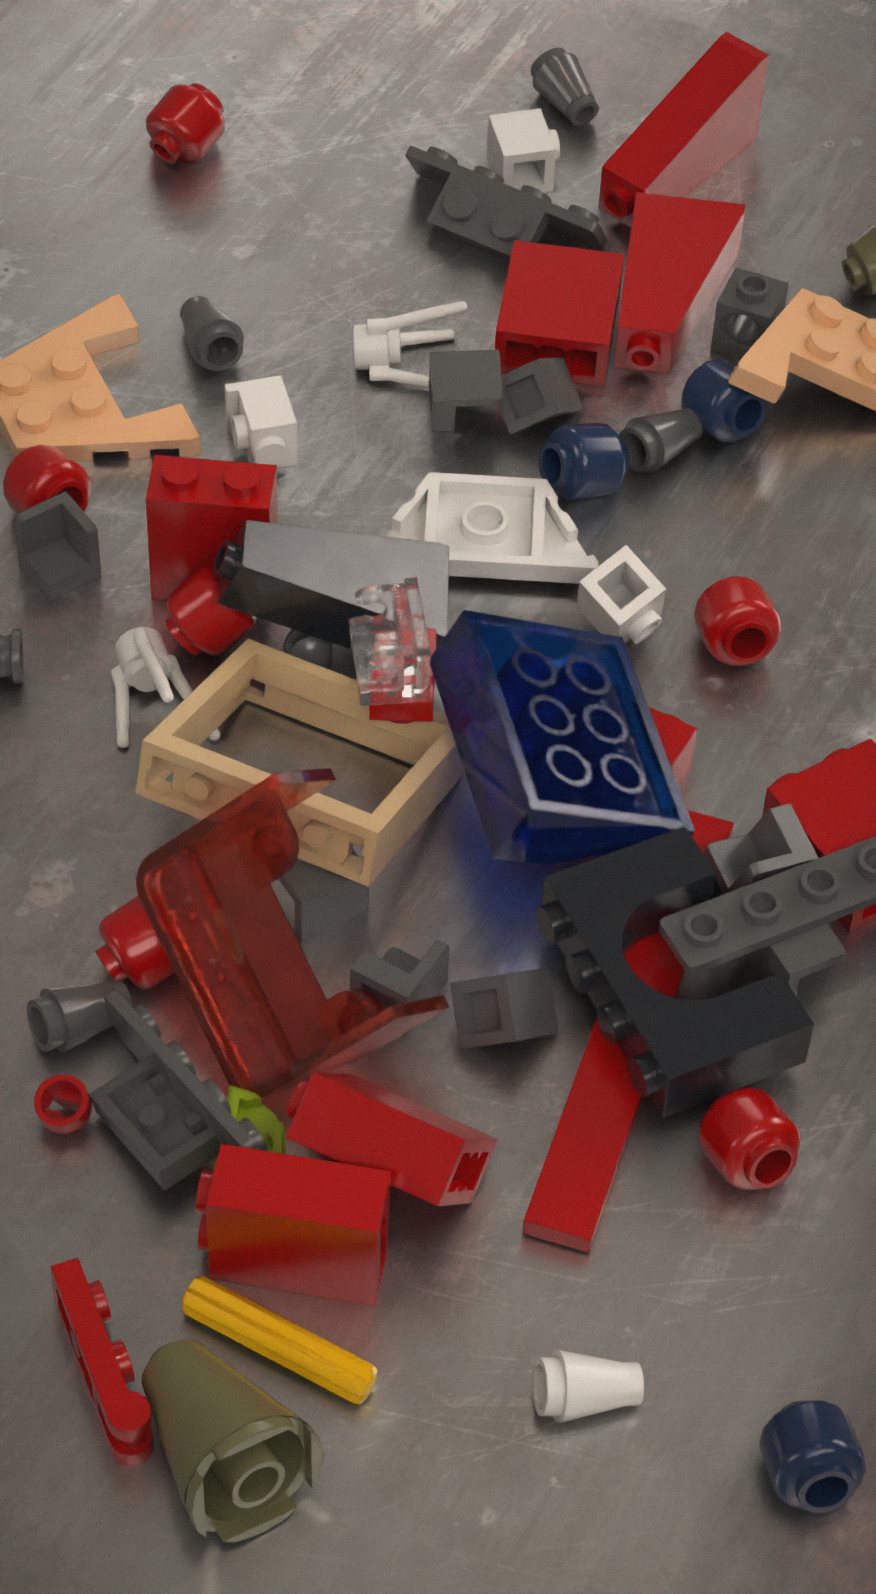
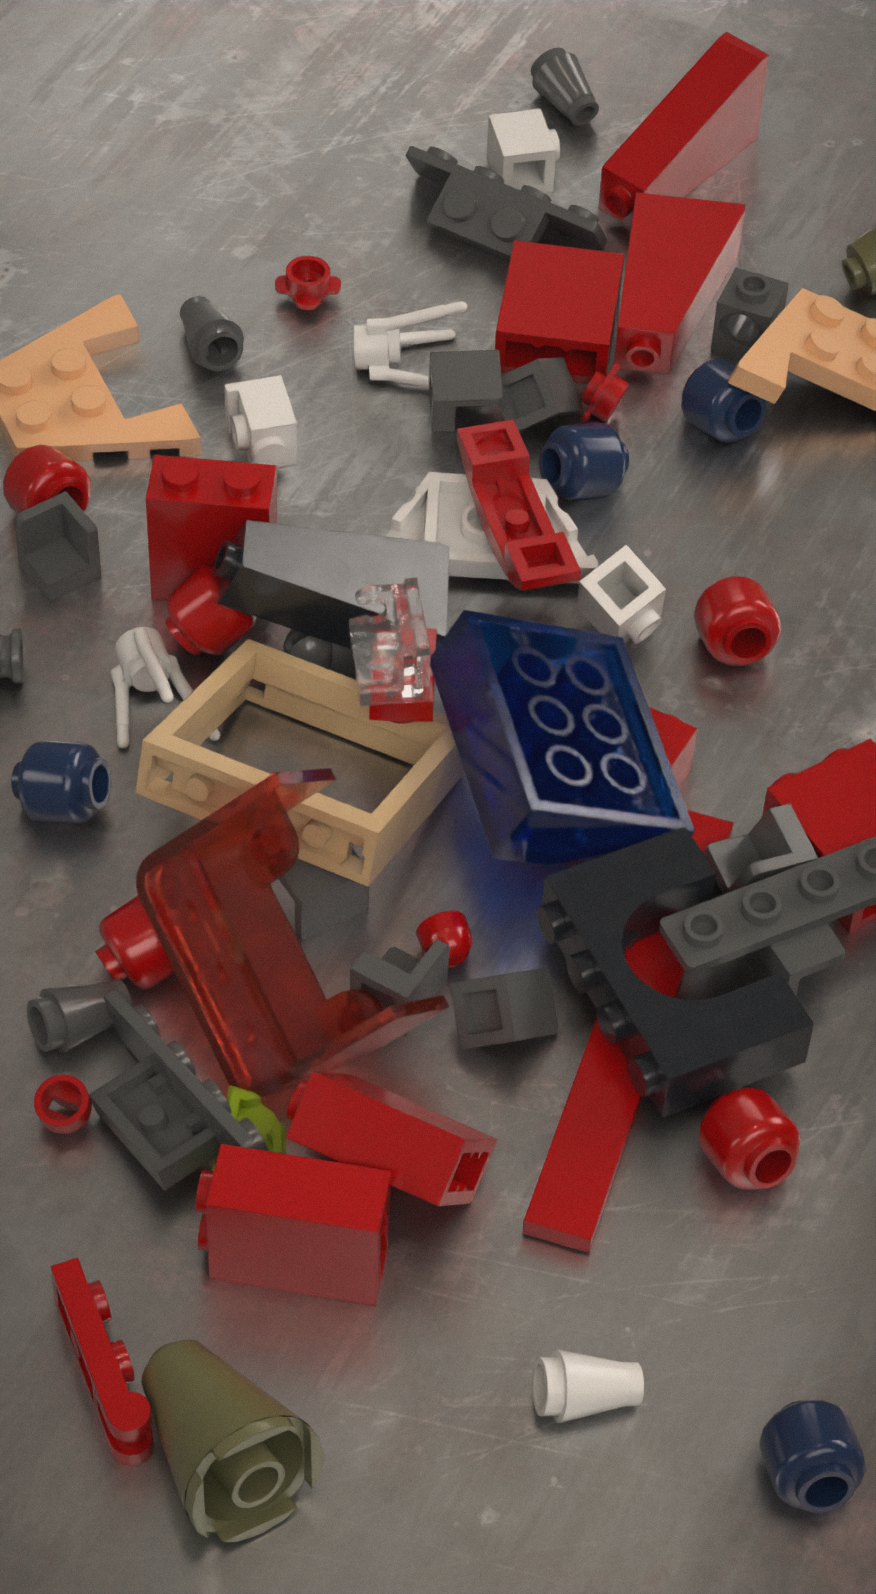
red head [146,83,225,164] -> none
yellow axle [182,1276,377,1404] -> none
dark grey cone [619,408,703,473] -> none
none -> dark blue head [11,740,112,825]
none -> red plate [275,256,341,310]
none -> red hinge [416,911,472,968]
none -> red slope [457,419,581,591]
none -> red plate [580,362,630,423]

